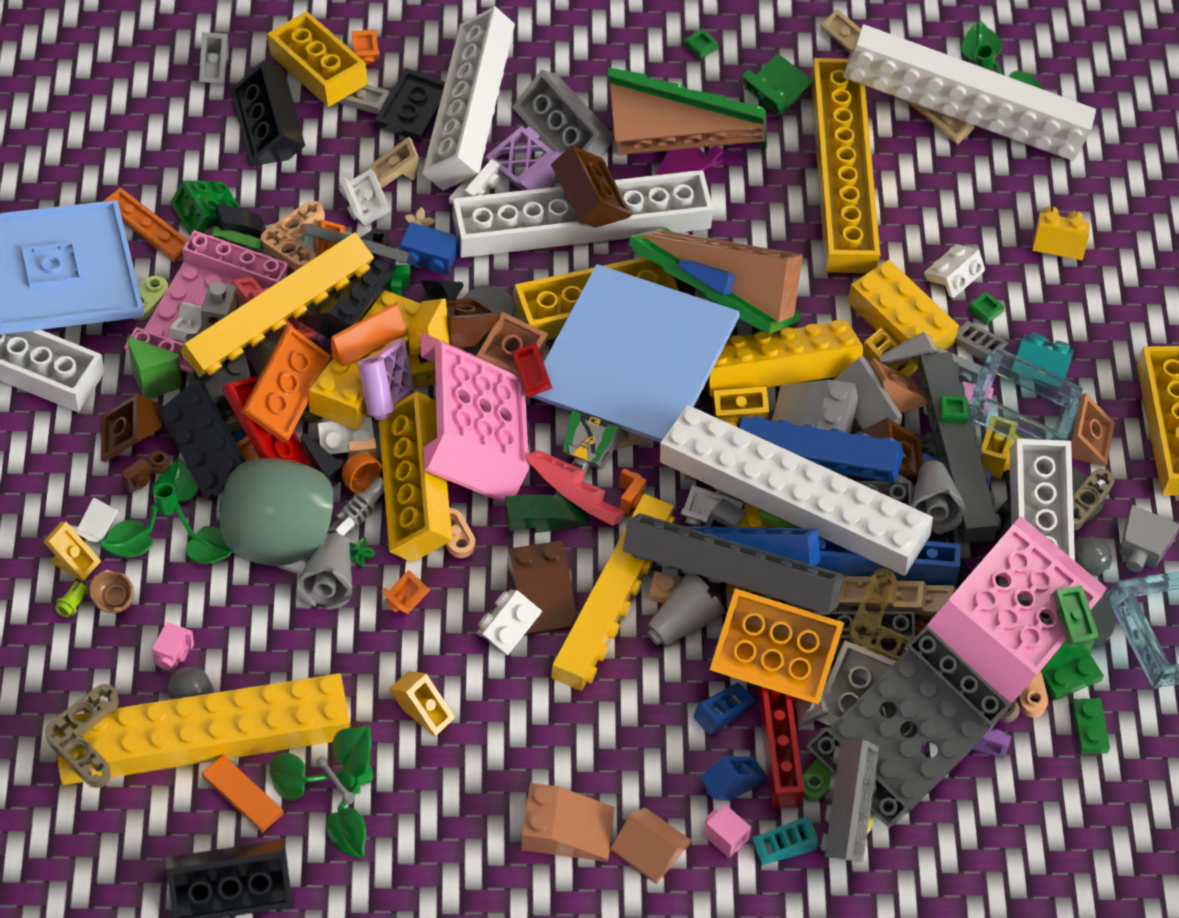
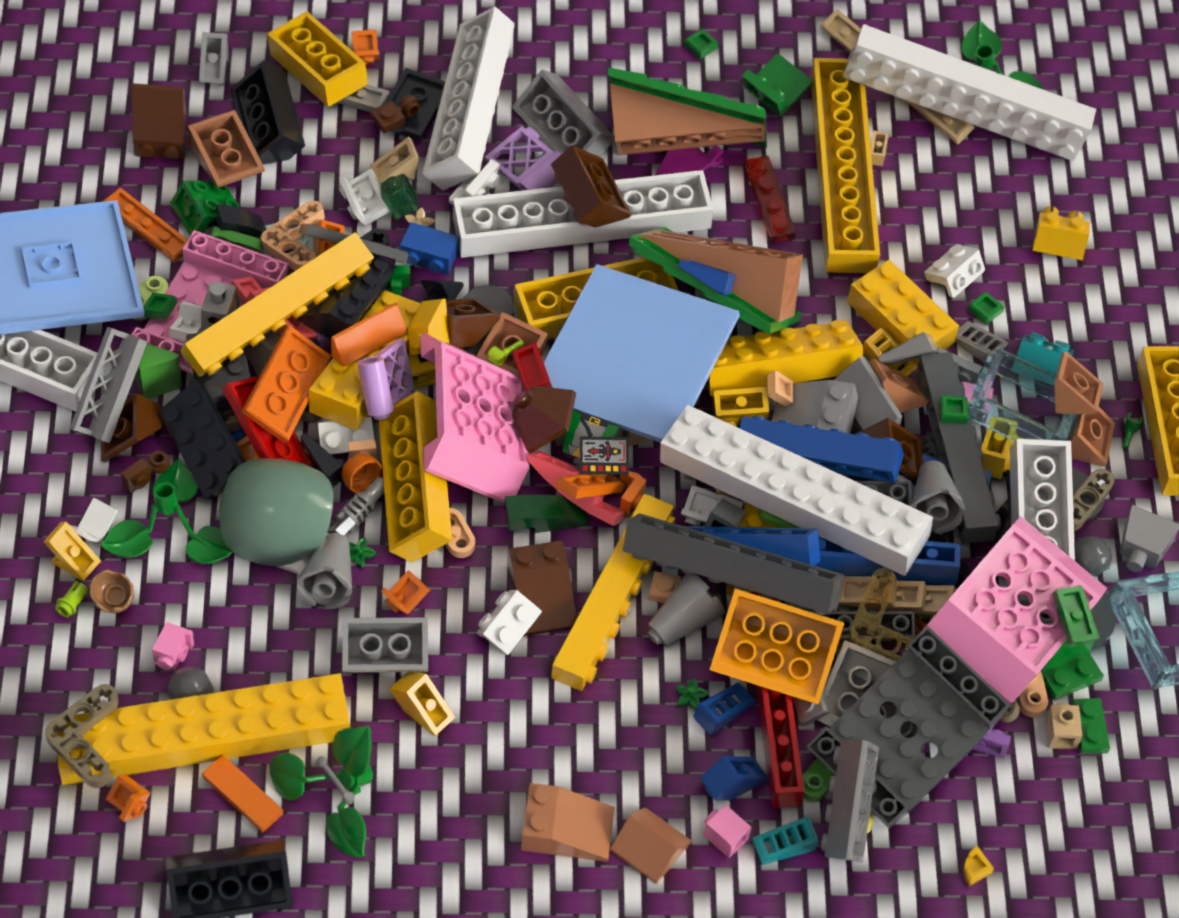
none -> light grey fence [70,327,147,443]
none -> orange bracket [106,773,150,822]
none -> reddish brown slope [132,83,189,159]
none -> green tile [143,292,178,321]
none -> nougat slope [188,110,265,188]
none -> light grey slope [342,618,428,672]
none -> reddish brown plate [371,95,419,134]
none -> clear green brick [381,173,418,220]
none -> lime hand [488,340,524,366]
none -> reddish brown slope [512,386,576,453]
none -> orange tile [555,474,626,499]
none -> piece [579,436,629,475]
none -> green plant [676,678,709,710]
none -> clear red plate [744,155,796,243]
none -> light nougat plate [767,370,793,407]
none -> tan piece [870,131,889,166]
none -> yellow tile [964,846,994,886]
none -> tan brick [1046,703,1082,749]
none -> nougat slope [1054,351,1104,415]
none -> green hand [1122,412,1143,449]

